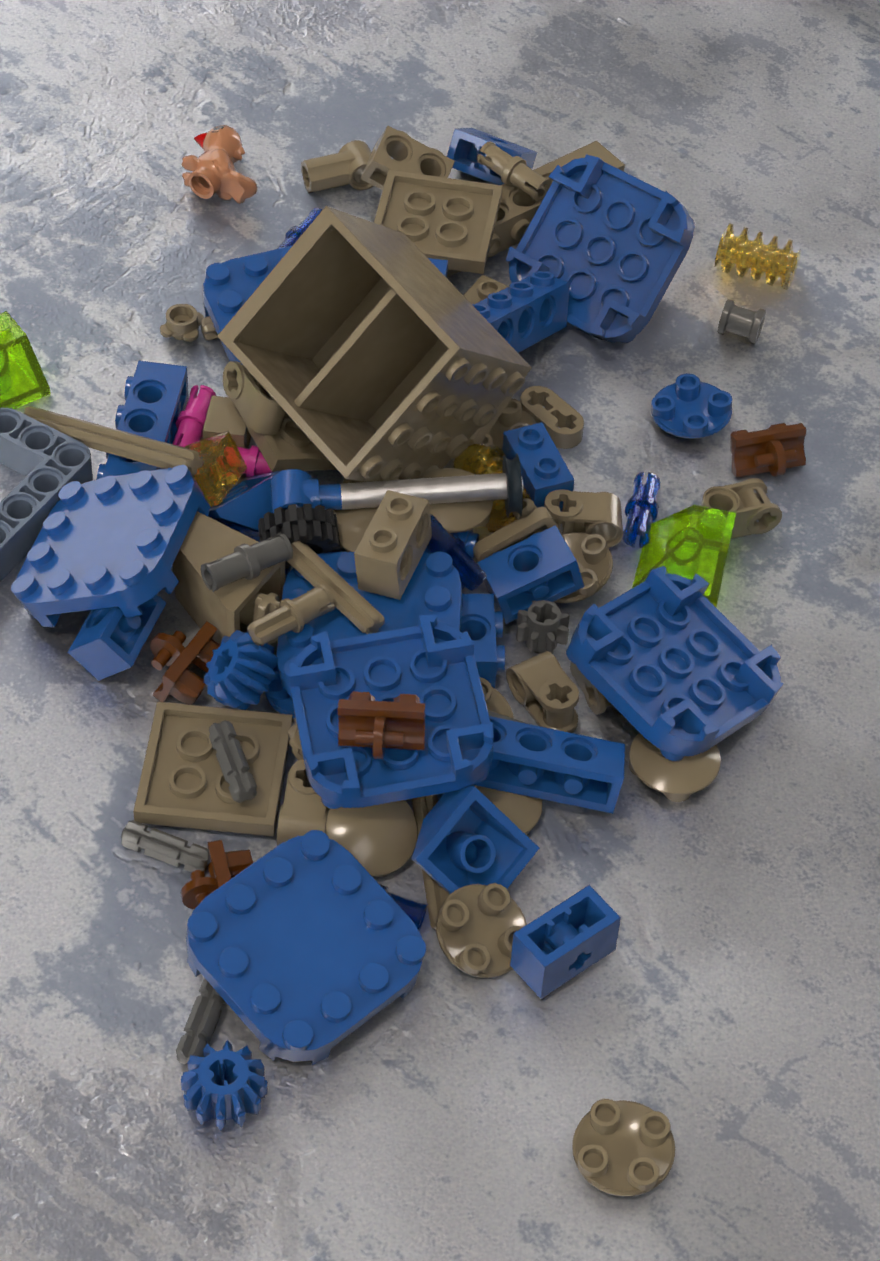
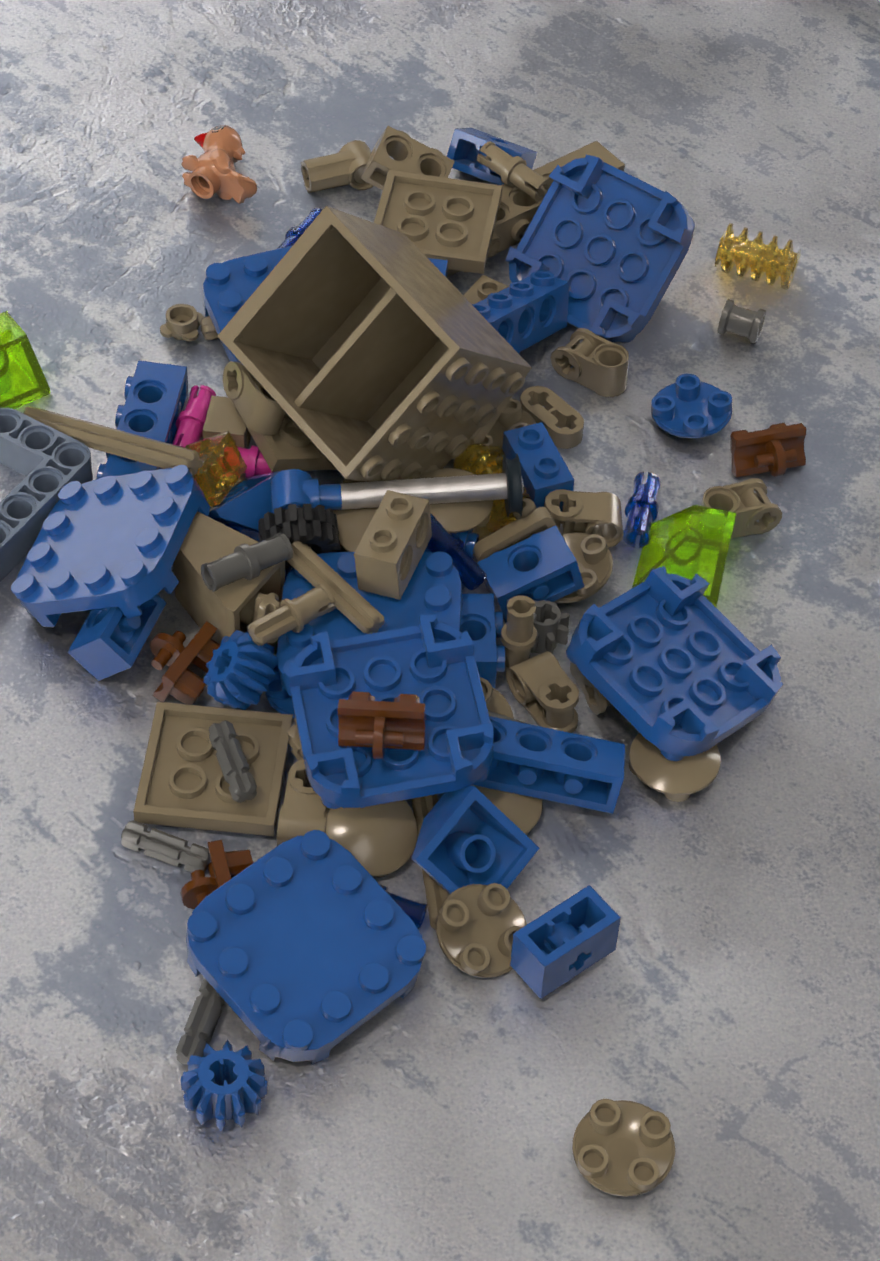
none -> dark tan pin [501,595,537,670]
none -> dark tan piece [550,328,629,397]

